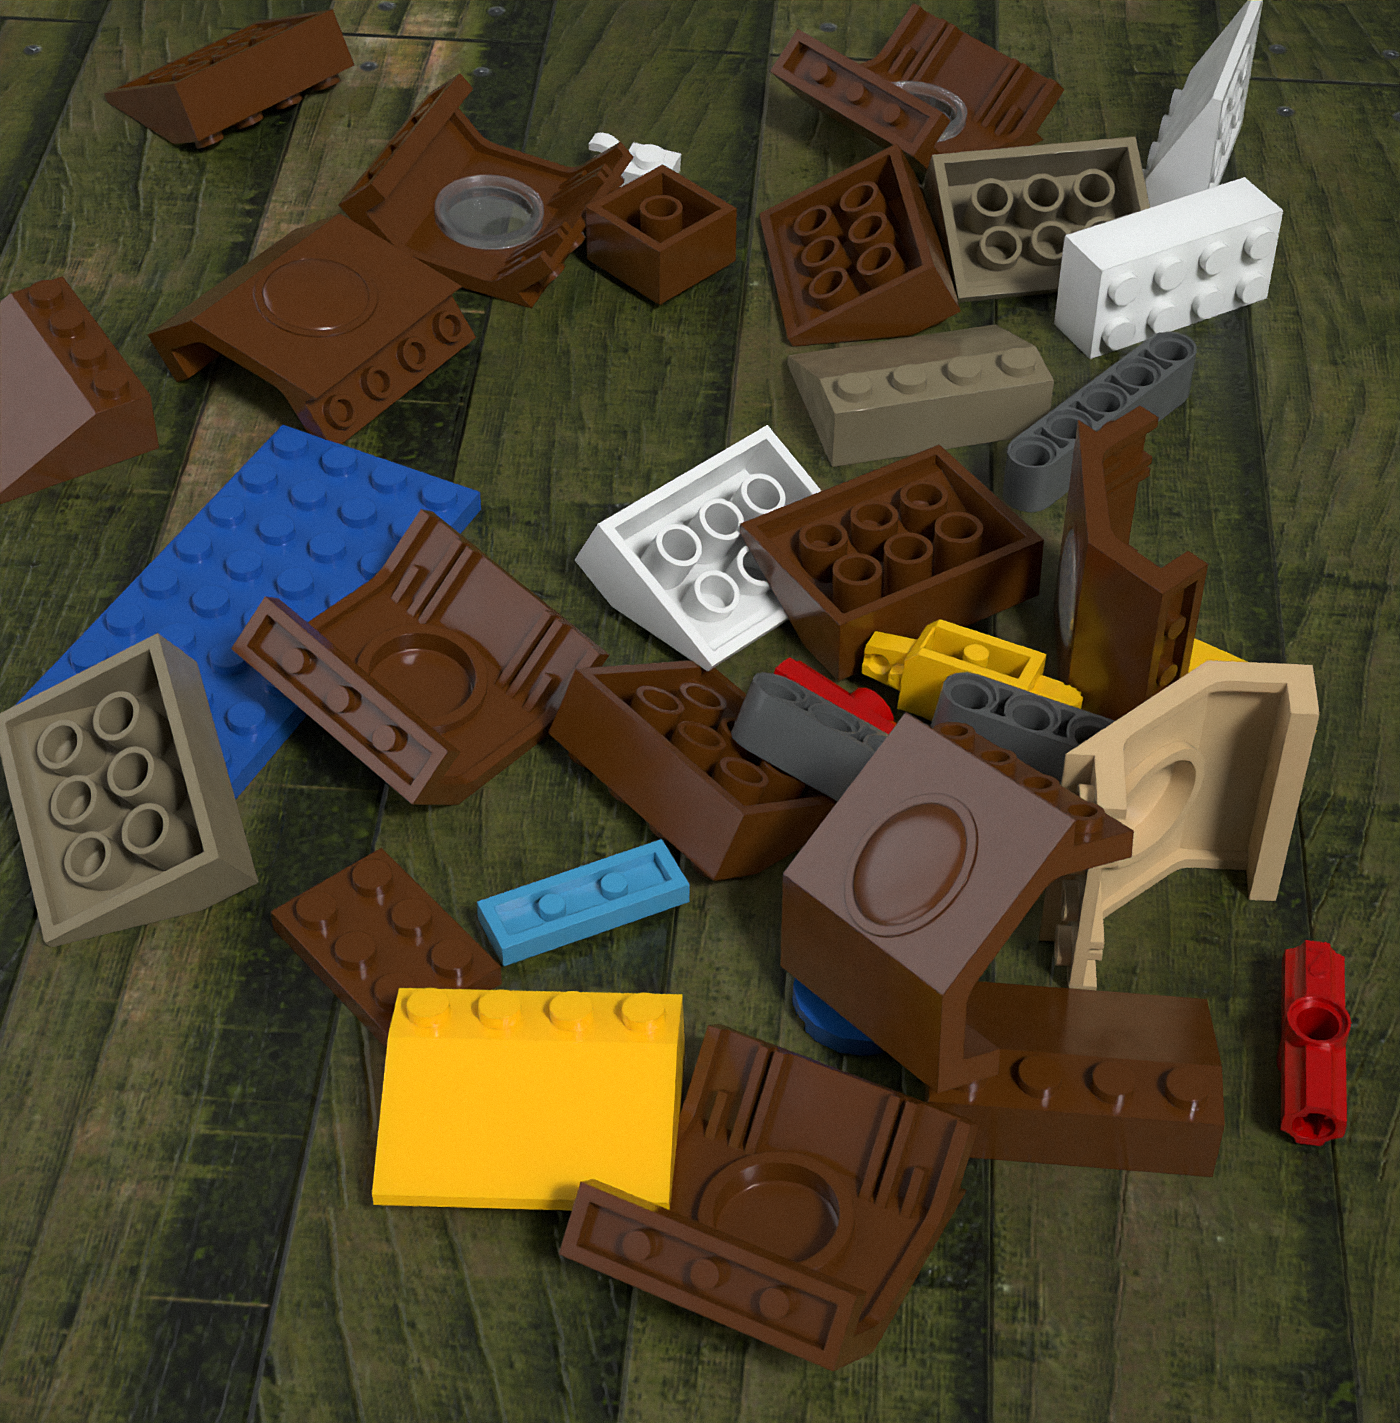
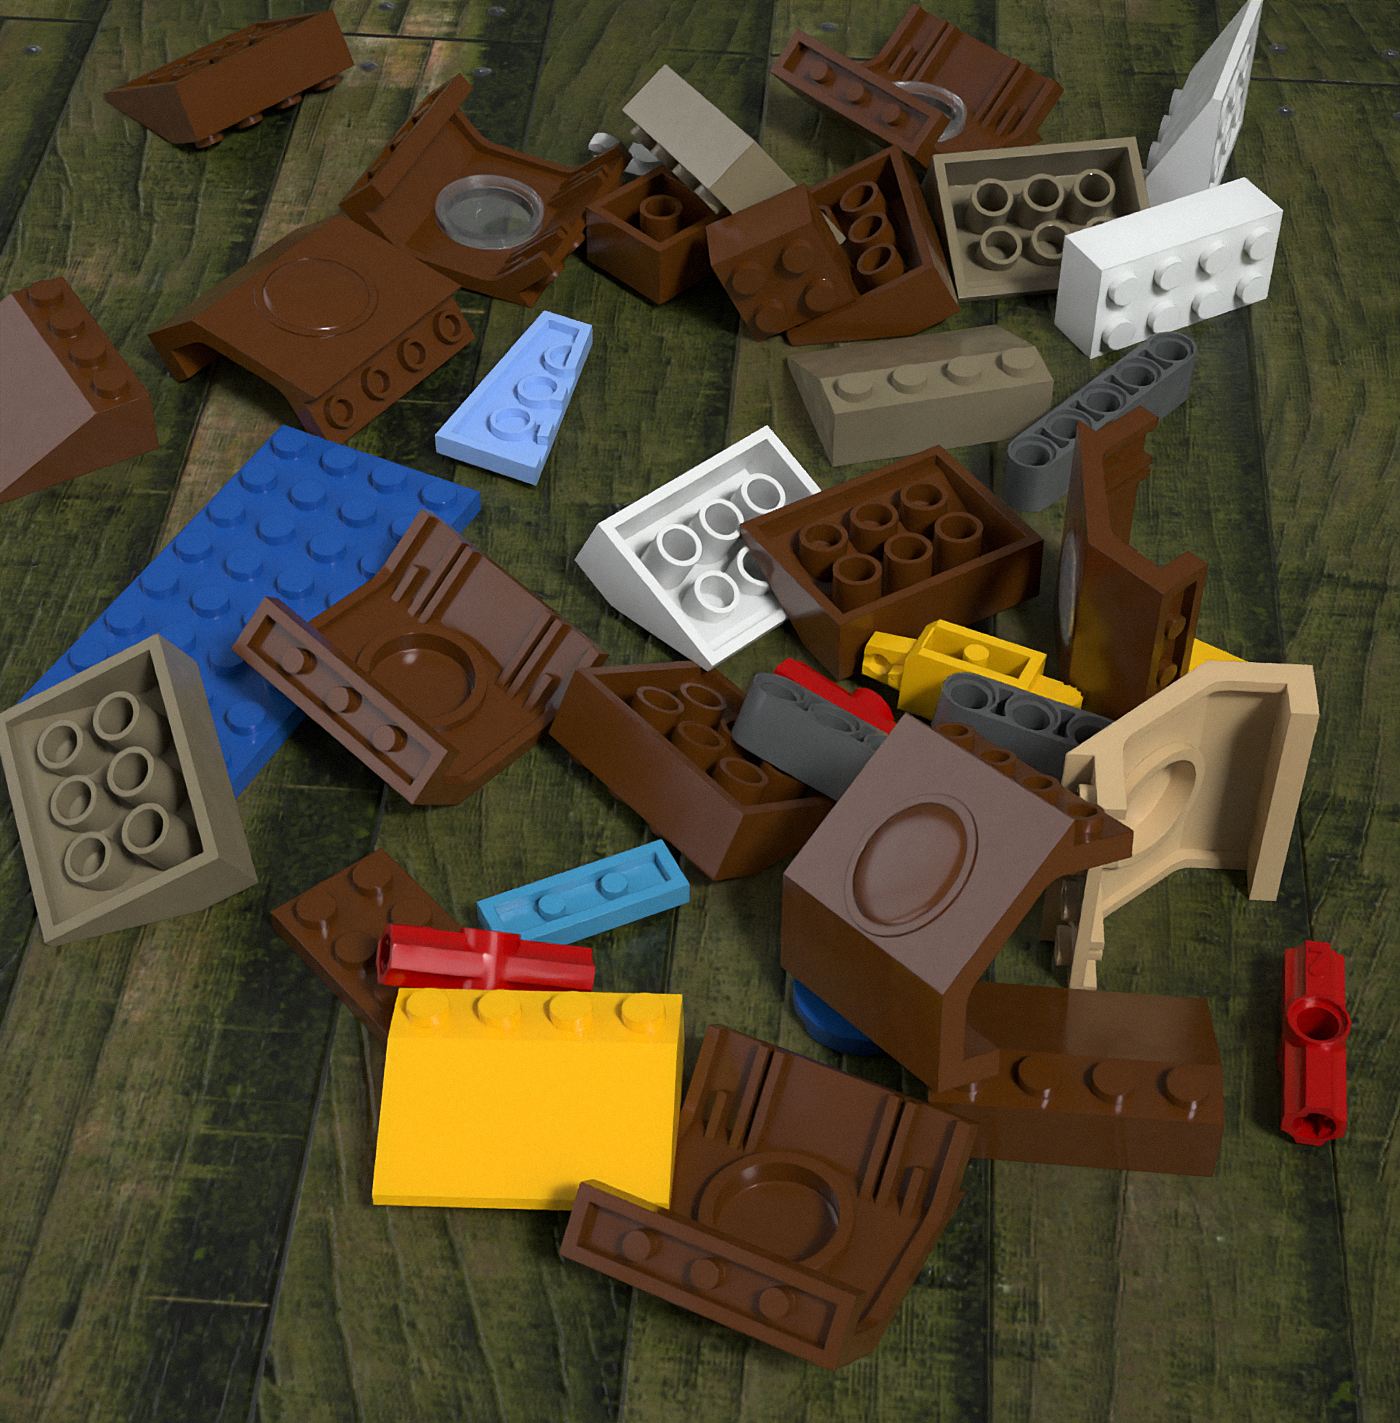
none -> red piece [376,923,595,992]
none -> light blue wing [435,310,593,486]
none -> dark tan slope [622,64,846,245]
none -> reddish brown brick [706,182,856,342]

